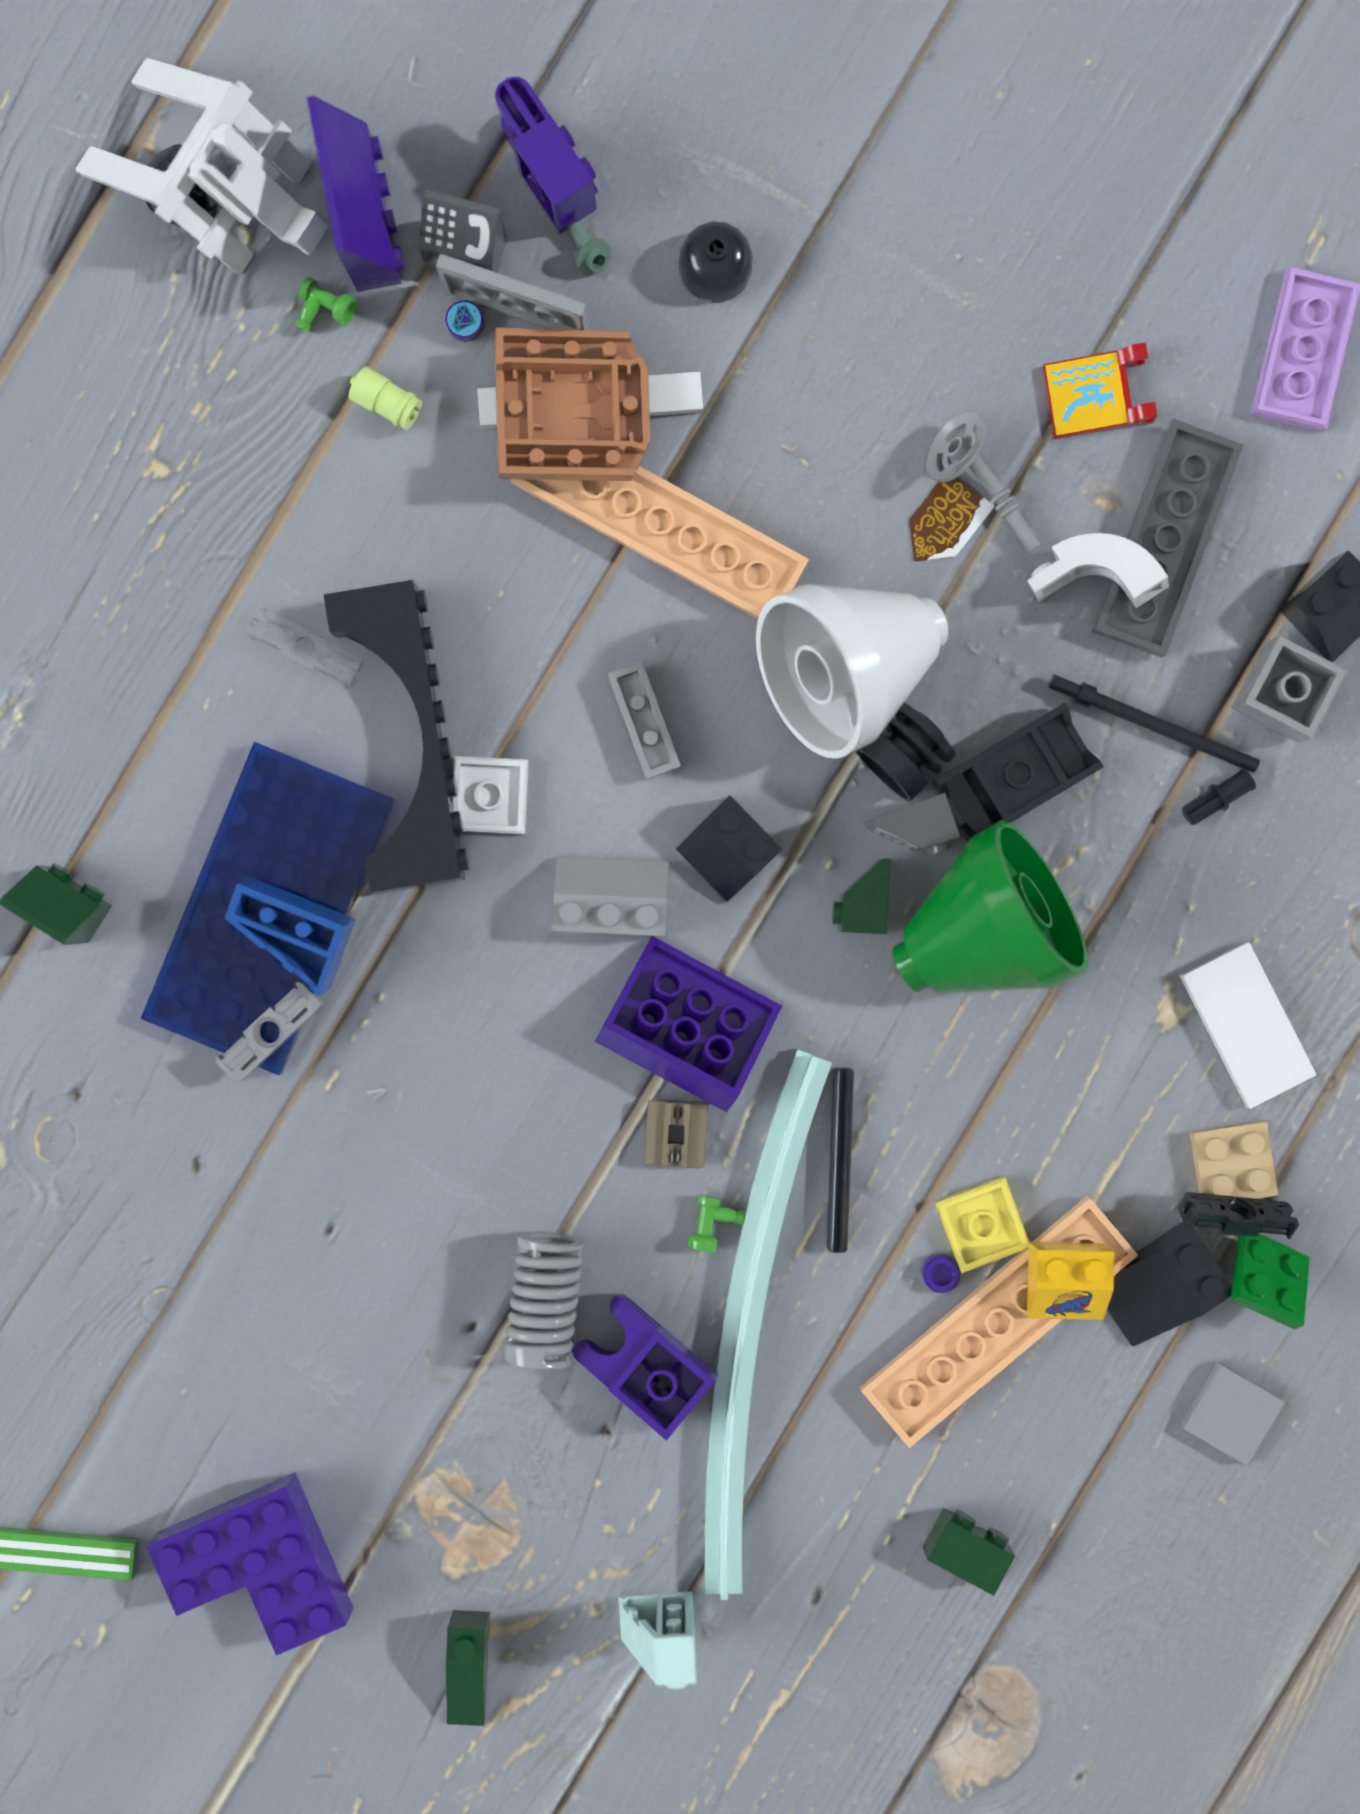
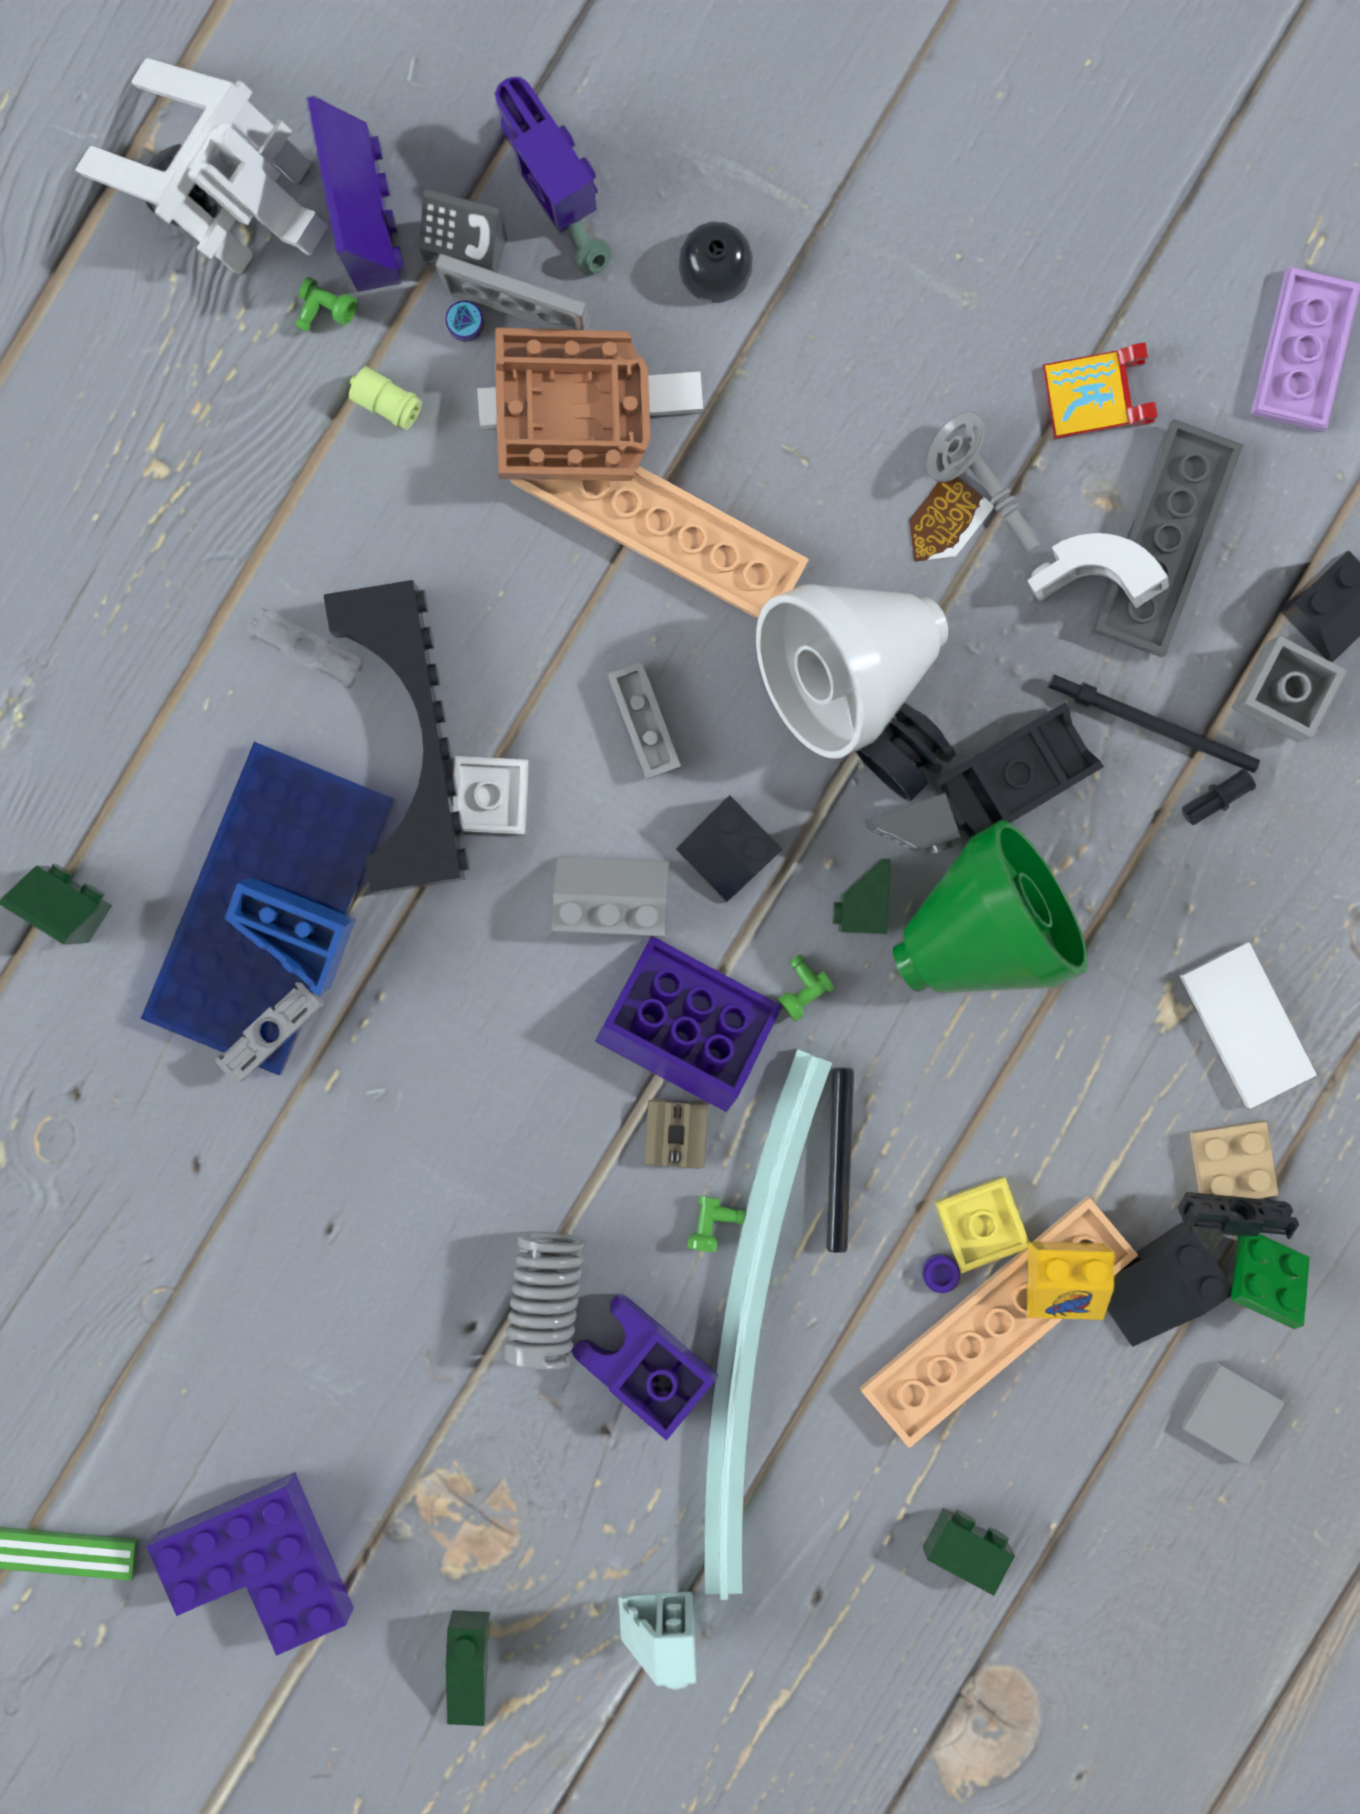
none -> bright green piece [778,954,835,1022]

